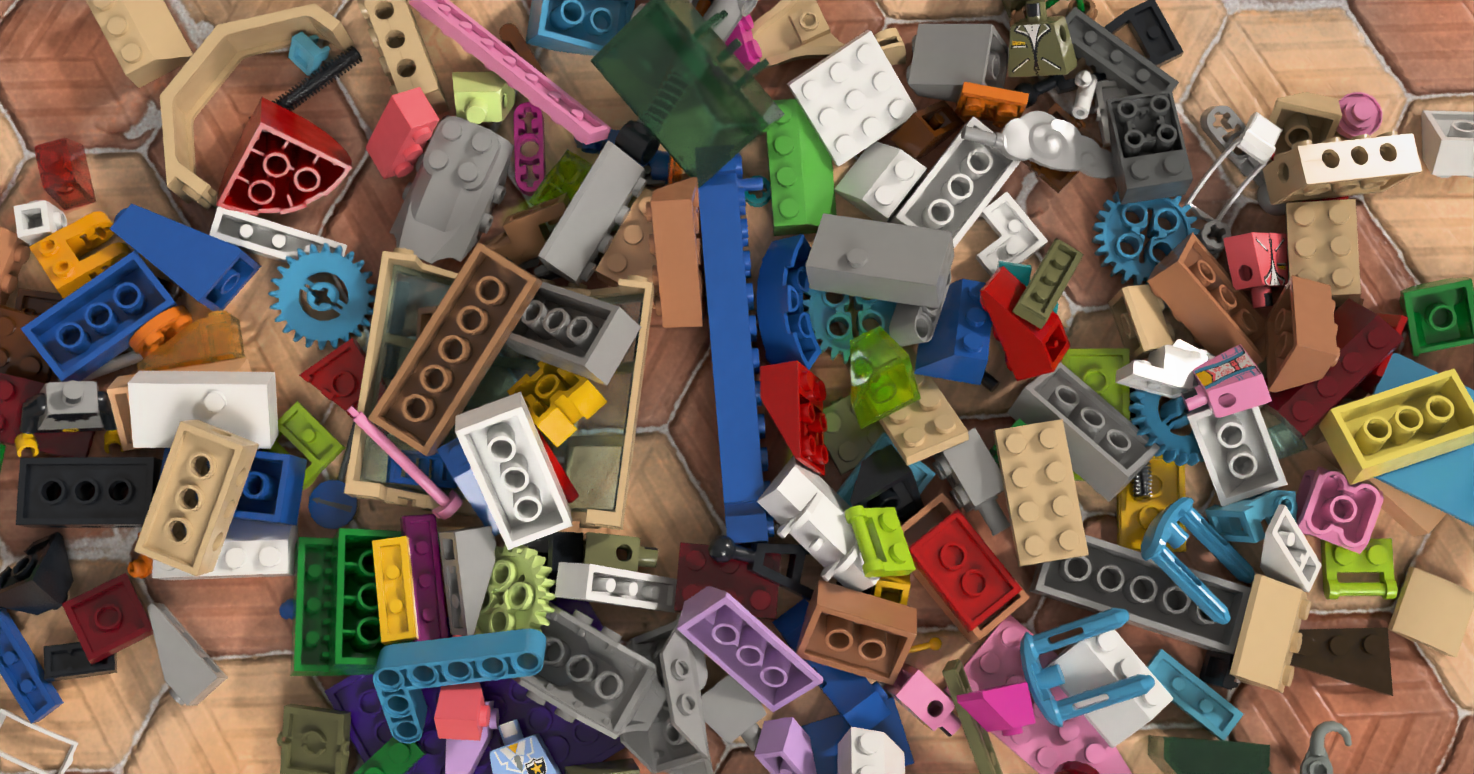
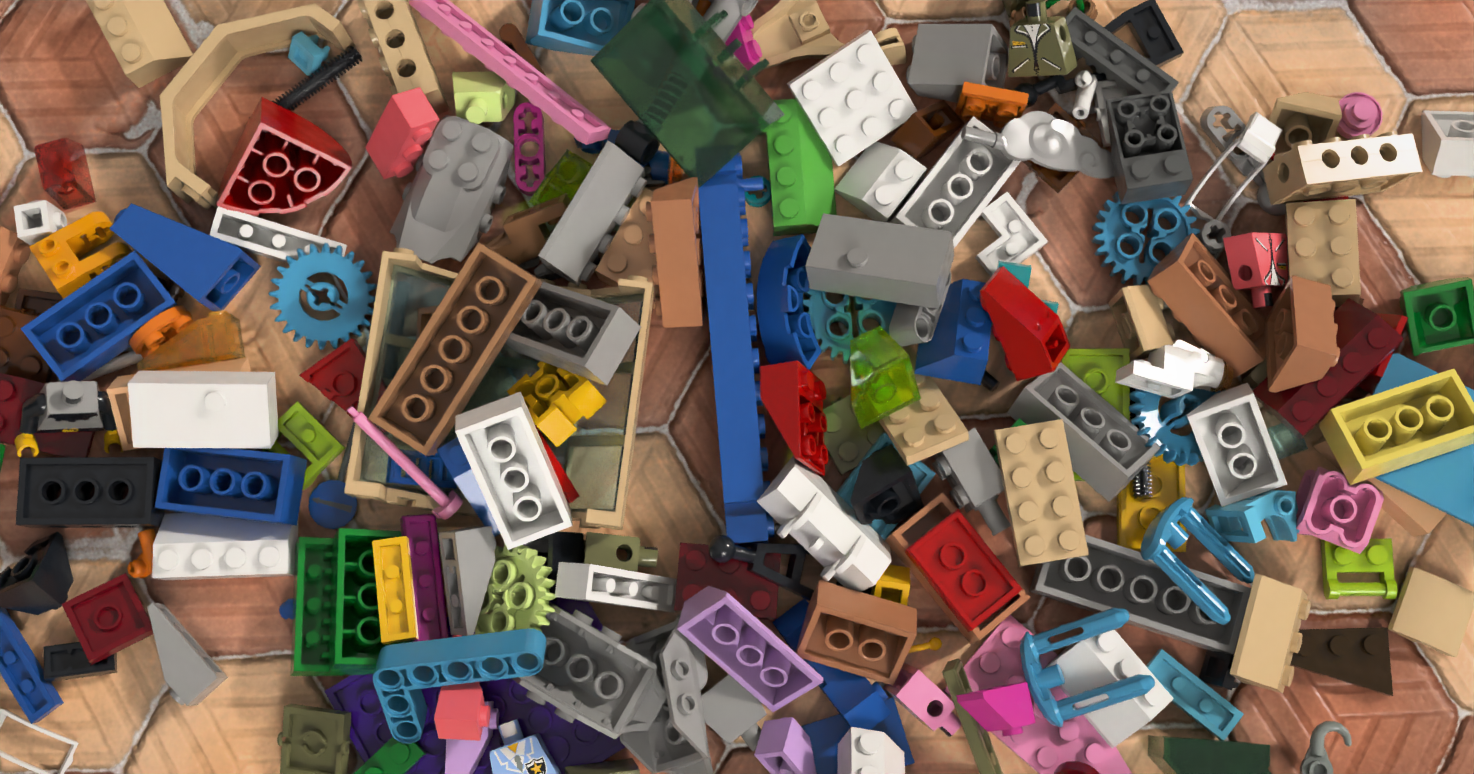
tan brick [134,420,259,576] -> none
lime plate [844,505,916,578] -> none
olive tile [1012,238,1084,329] -> none
bright pink torso [1181,344,1272,418] -> none
white slope [1260,504,1322,593] -> none

